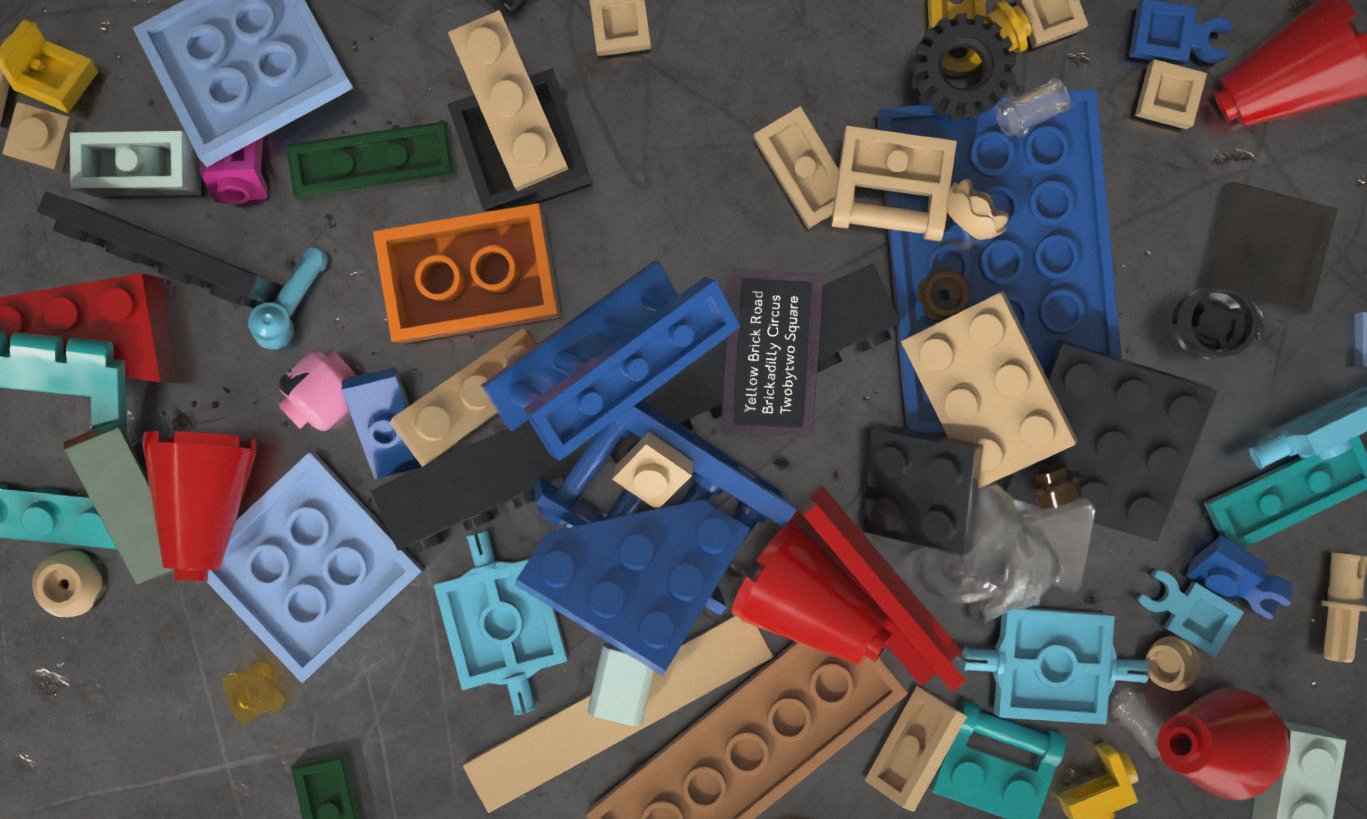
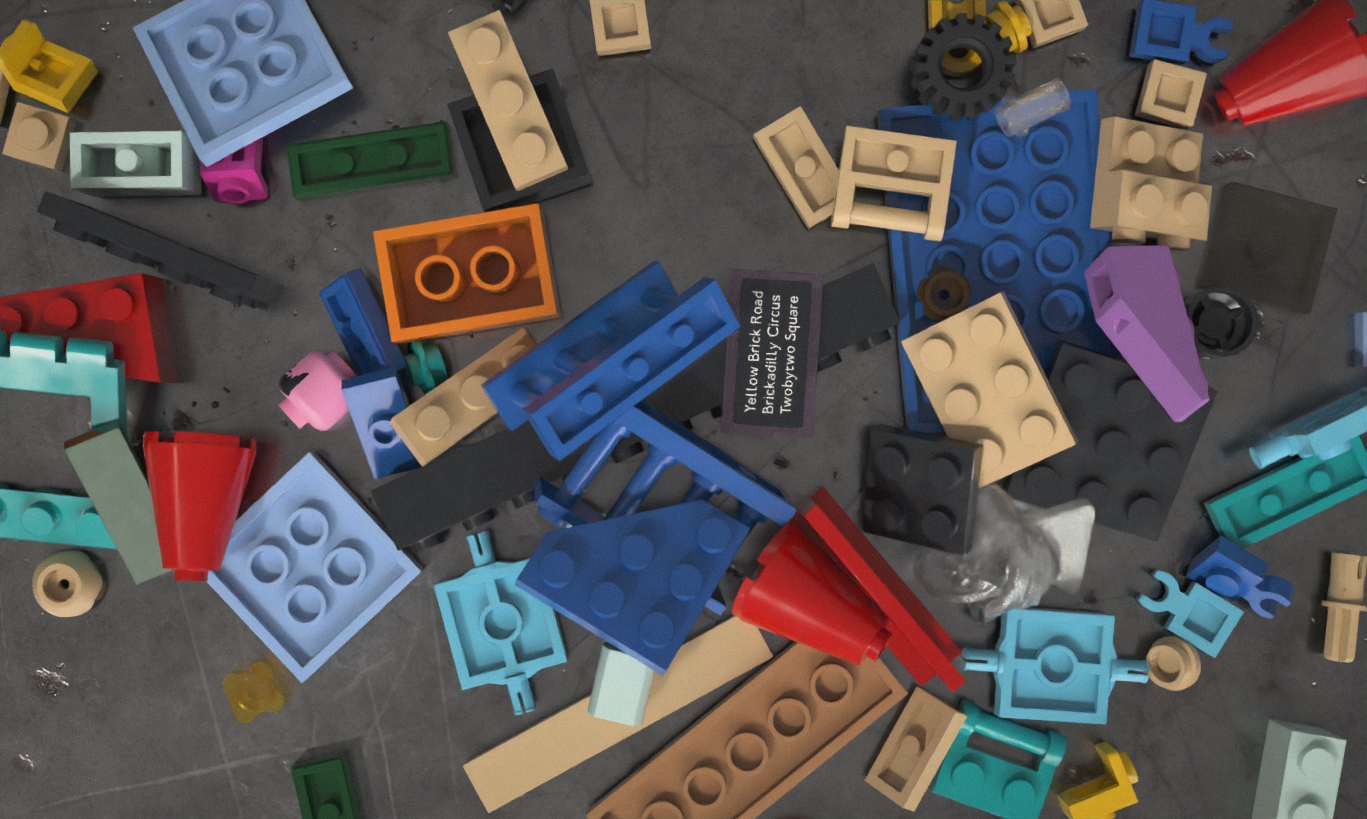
medium azure piece [248,246,328,350] -> none
tan plate [612,432,694,509] -> none
tan plate [947,179,1009,240] -> none
dark brown plate [1028,463,1082,509] -> none
clear pin [1107,688,1164,758] -> none
red cone [1157,688,1291,800] -> none
none -> blue plate [319,268,408,376]
none -> teal plate [403,340,447,395]
none -> medium lavender slope [1084,245,1210,422]
none -> tan plate [1090,117,1212,251]

